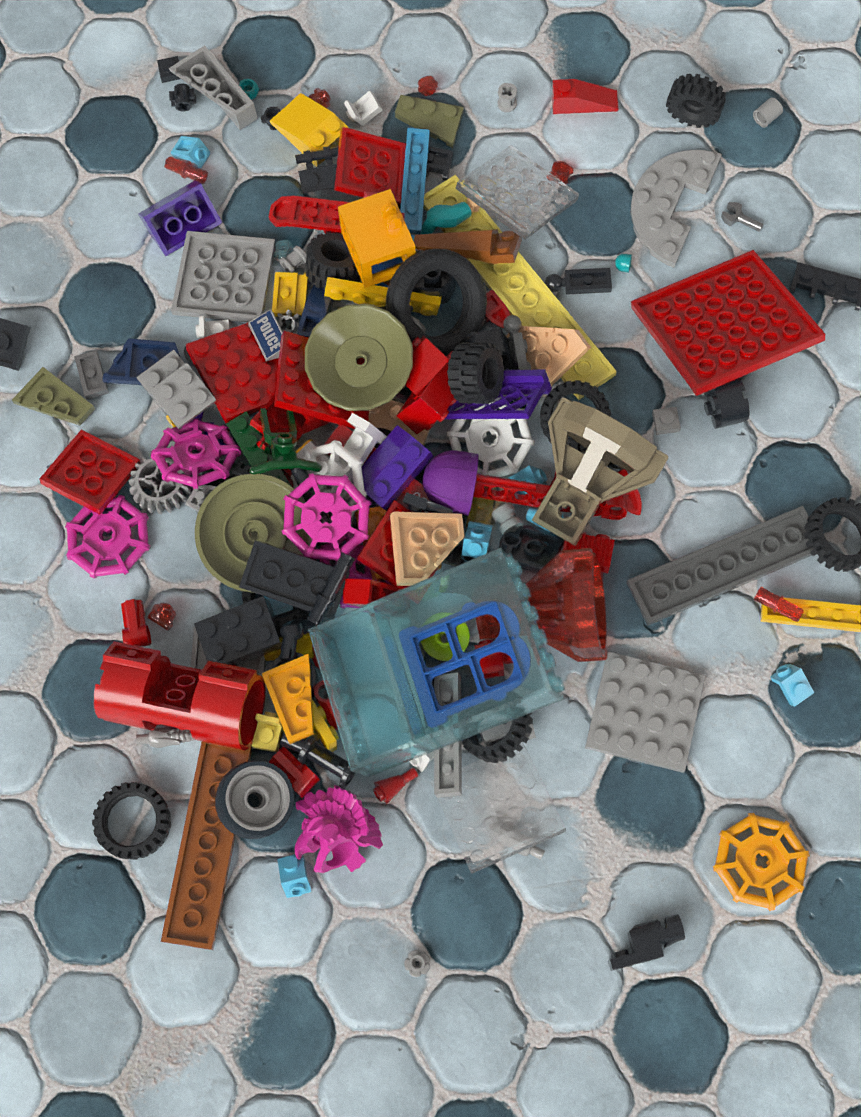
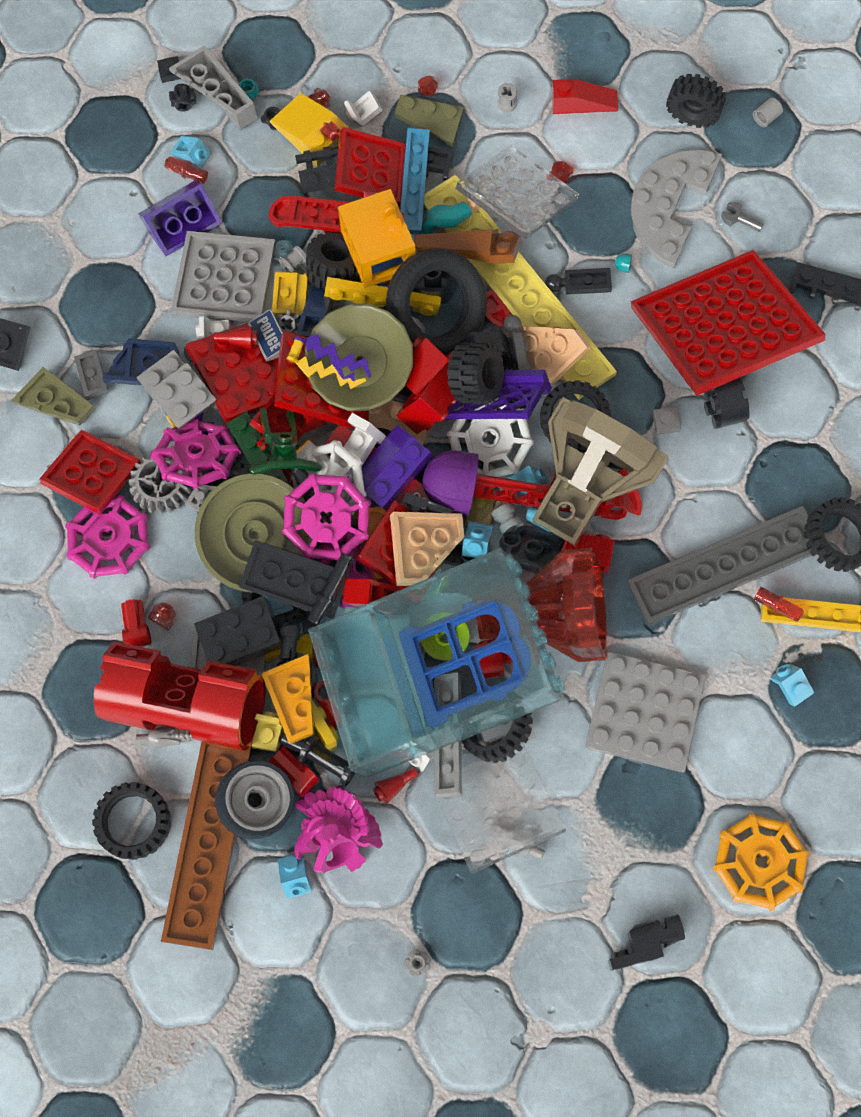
none -> red cone [214,326,258,349]
none -> piece [286,334,371,389]
none -> clear red plate [320,121,340,143]

